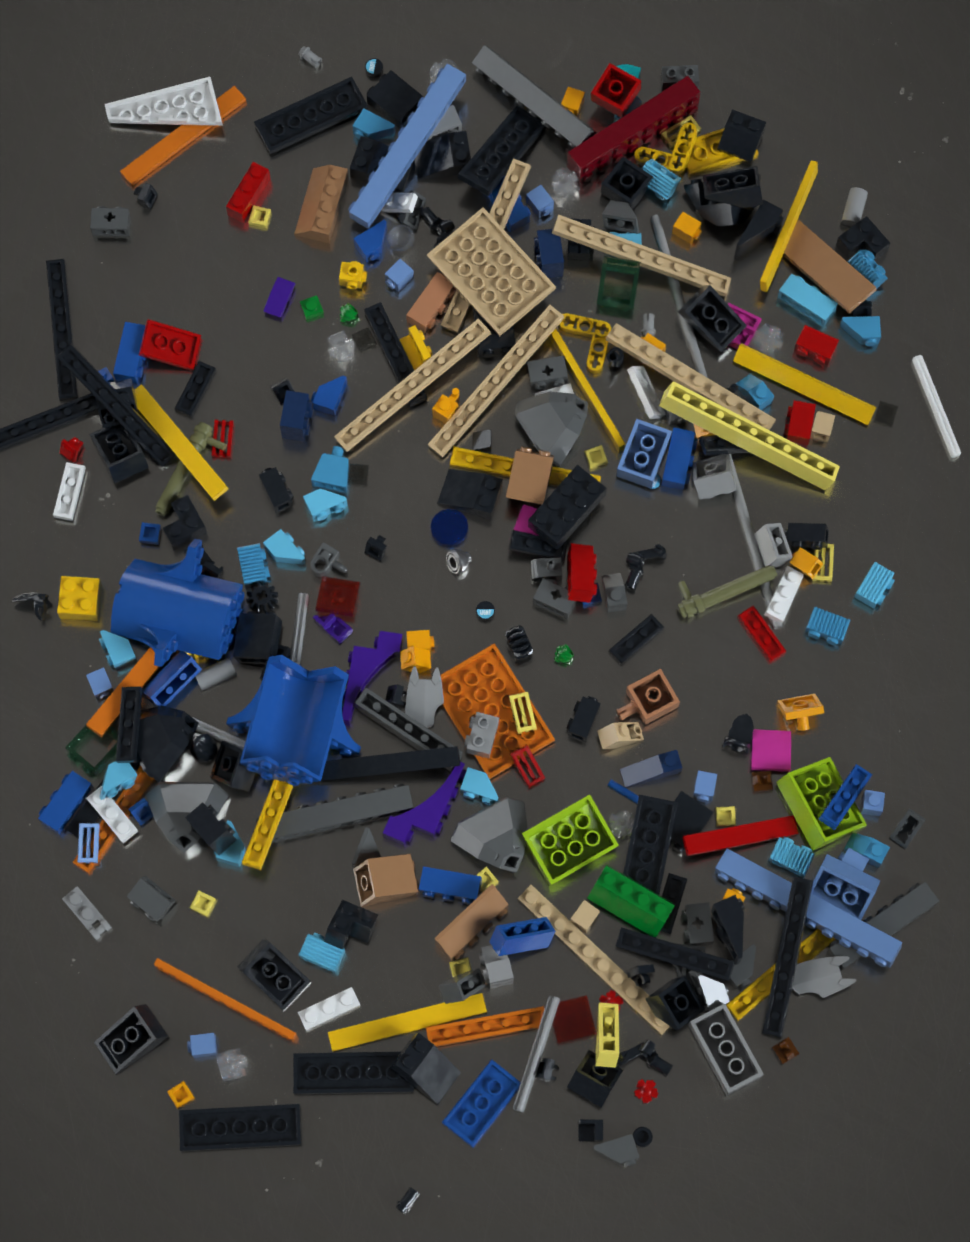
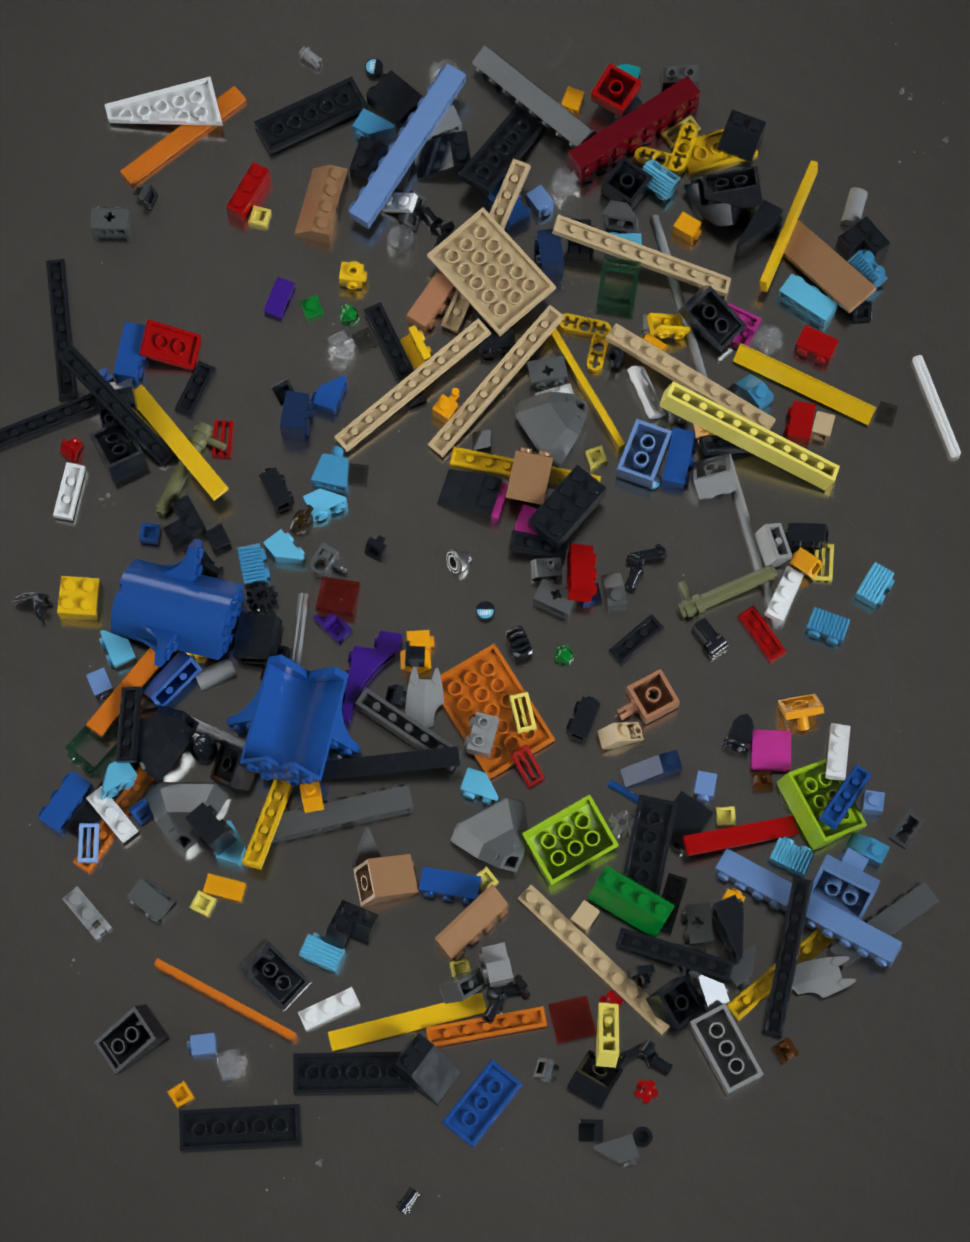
blue slope [353,219,387,263] -> none
dark purple arch [382,762,467,846] -> none
medium blue brick [385,259,414,292] -> none
clear blue tile [430,509,468,546] -> none
blue brick [489,917,556,956] -> none
light grey axle [513,995,560,1112] -> none
dark azure slope [840,316,881,346] -> none
none -> light orange tile [203,873,246,903]
none -> black slope [204,523,231,551]
none -> dark brown piece [290,505,313,534]
none -> light orange brick [299,782,324,813]
none -> black panel [405,641,425,667]
none -> black pin [481,975,530,1024]
none -> dark pink tile [491,482,508,524]
none -> yellow bracket [646,313,691,340]
none -> black piece [692,618,728,658]
none -> white plate [825,723,850,781]

